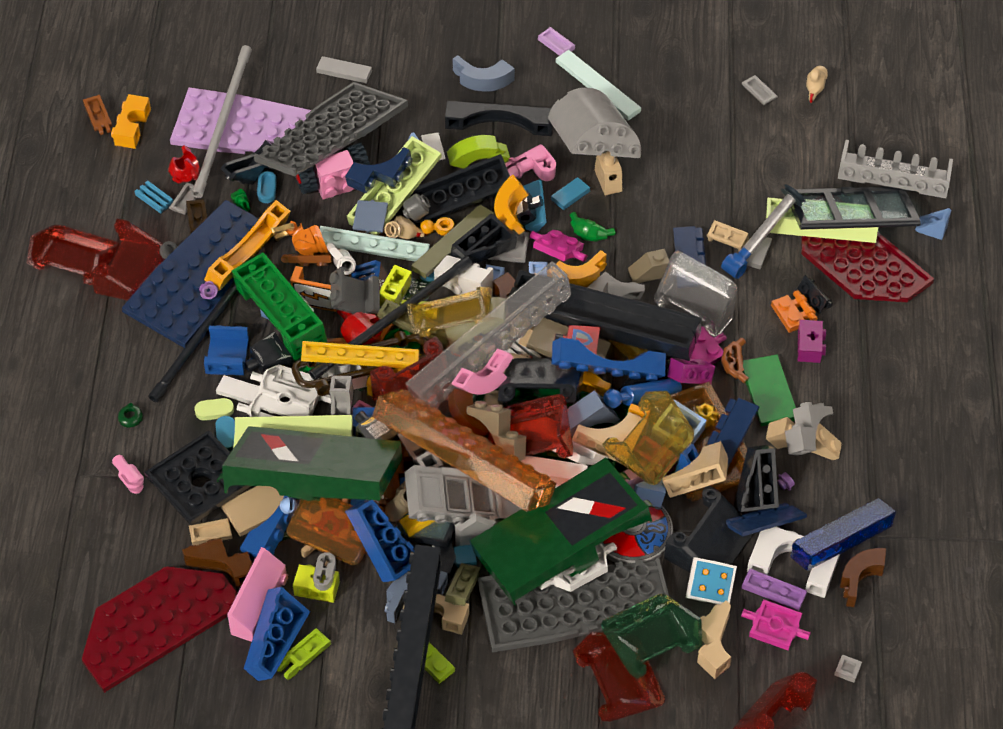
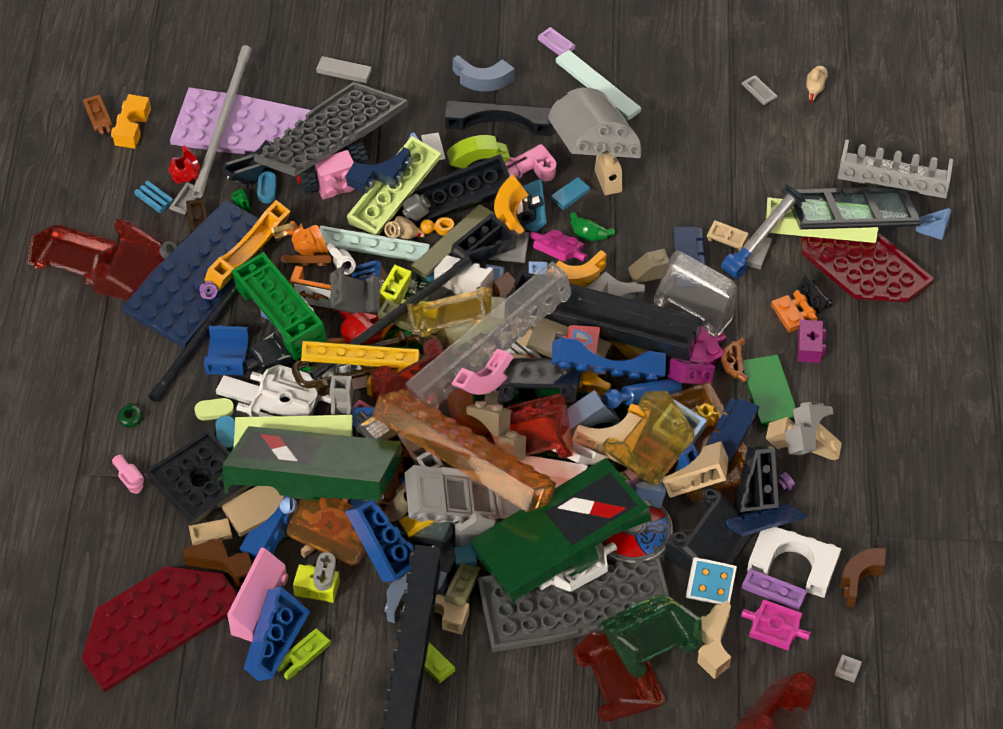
sand blue piece [353,200,388,233] -> none
clear blue brick [790,498,896,571] -> none

